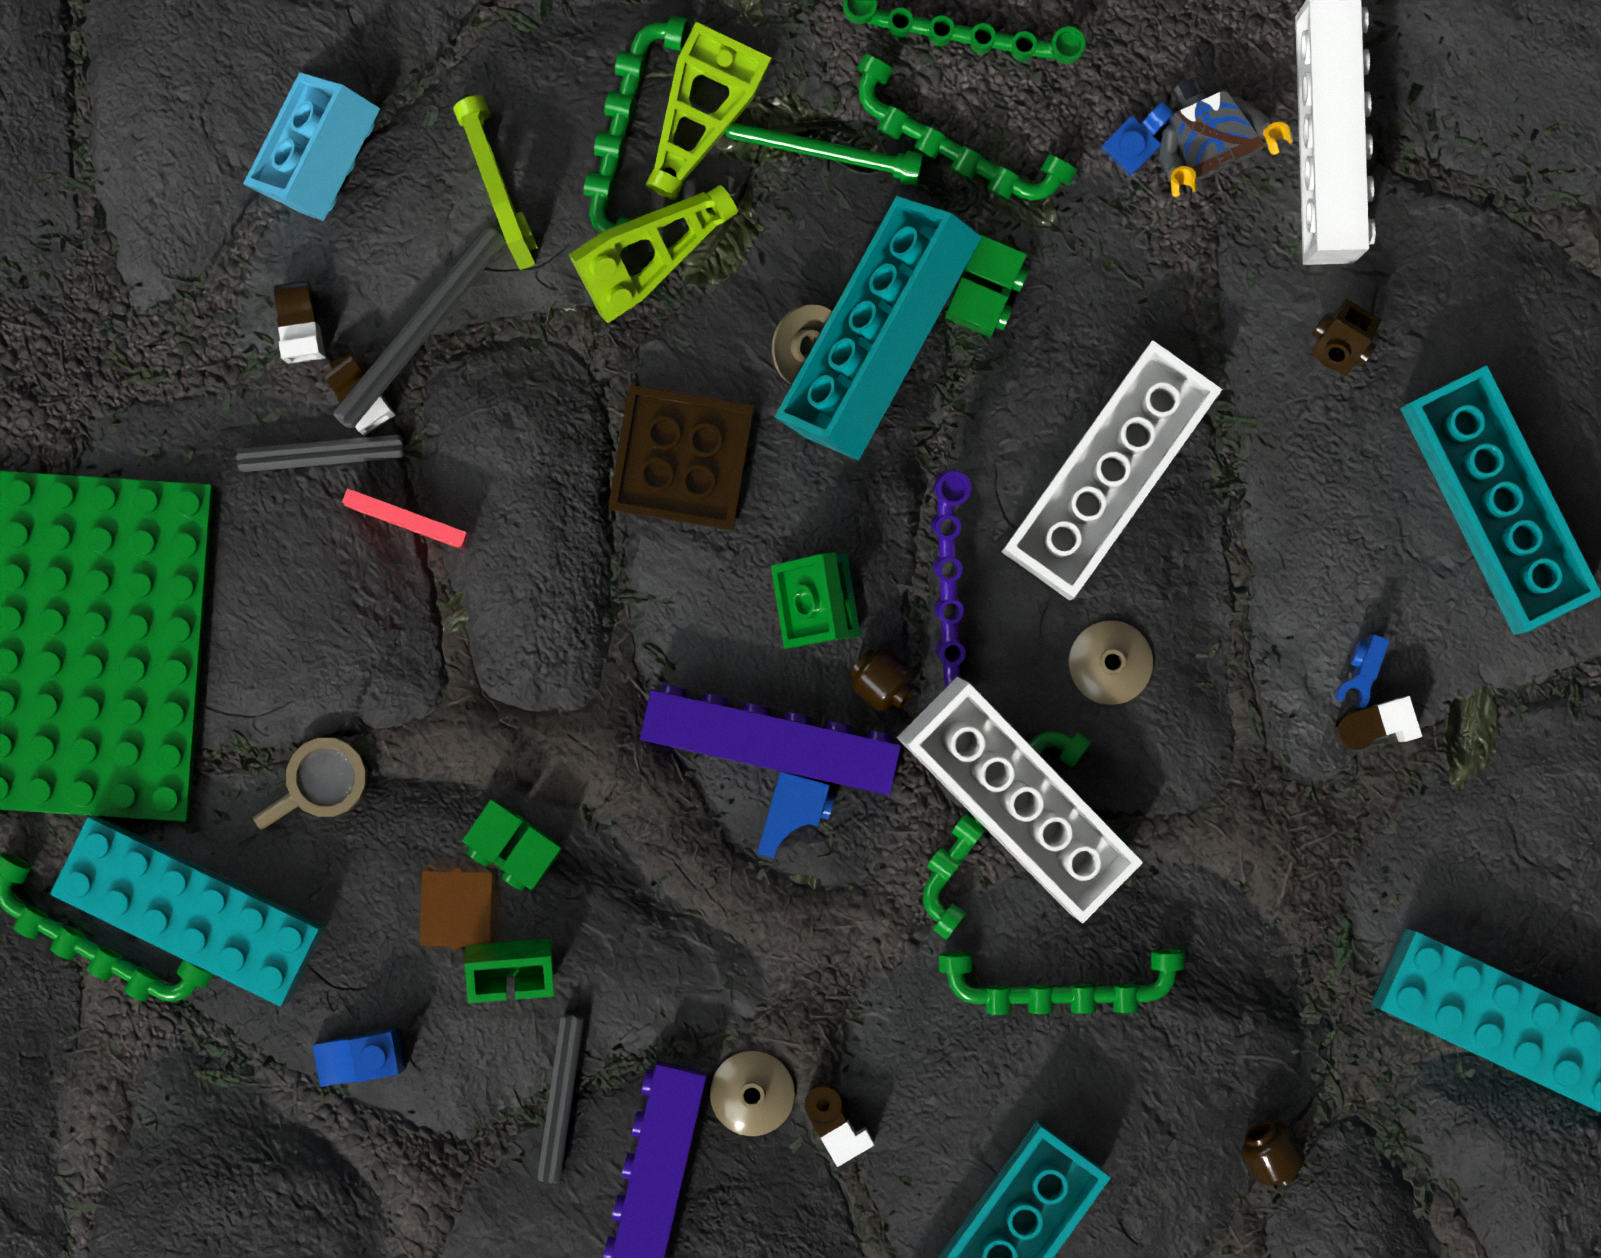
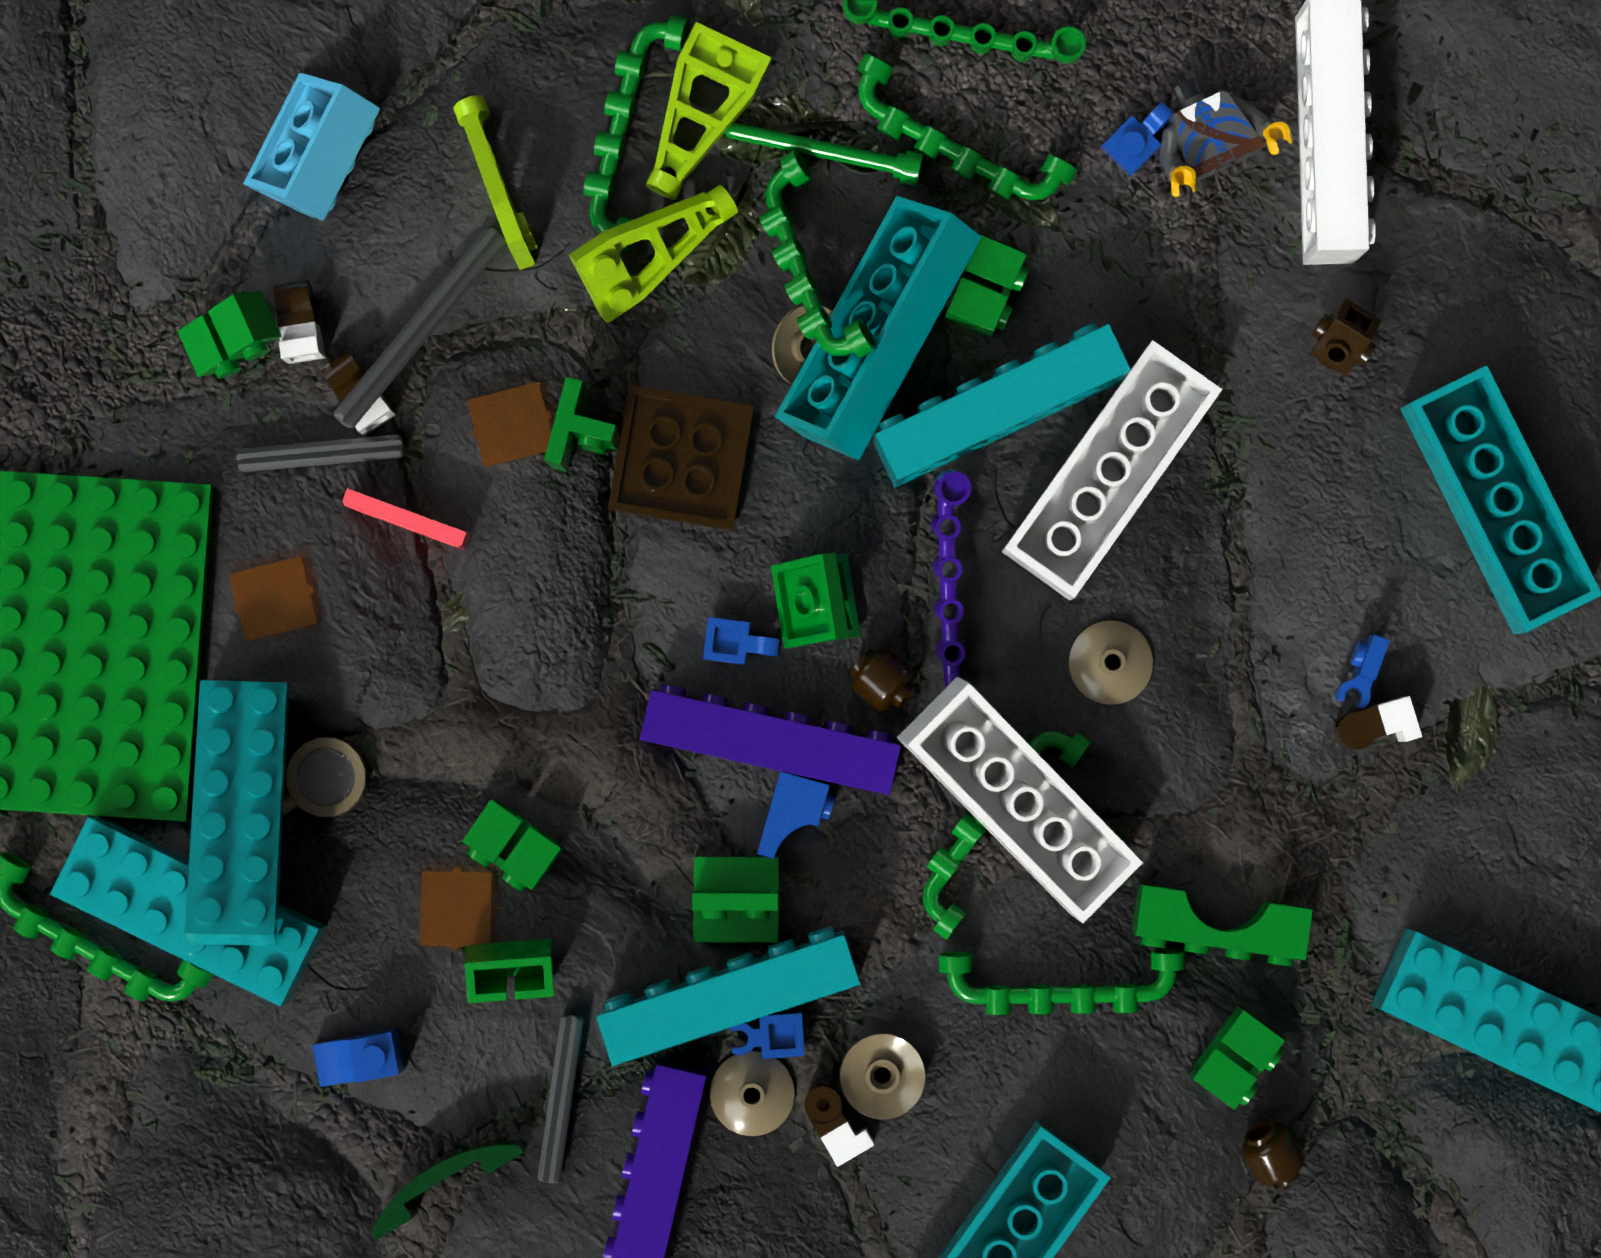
none -> green piece [177,290,282,379]
none -> teal brick [185,680,289,946]
none -> clear orange piece [229,556,318,642]
none -> dark green slope [371,1139,527,1241]
none -> clear orange piece [467,382,552,468]
none -> green bracket [544,377,621,472]
none -> teal brick [596,926,860,1066]
none -> green bracket [692,856,779,943]
none -> blue plate [703,617,780,665]
none -> blue plate [730,1012,805,1059]
none -> green bar [760,150,877,358]
none -> dark tan dish [840,1033,925,1120]
none -> teal brick [873,323,1131,488]
none -> green arch [1131,883,1313,967]
none -> green piece [1187,1006,1285,1110]

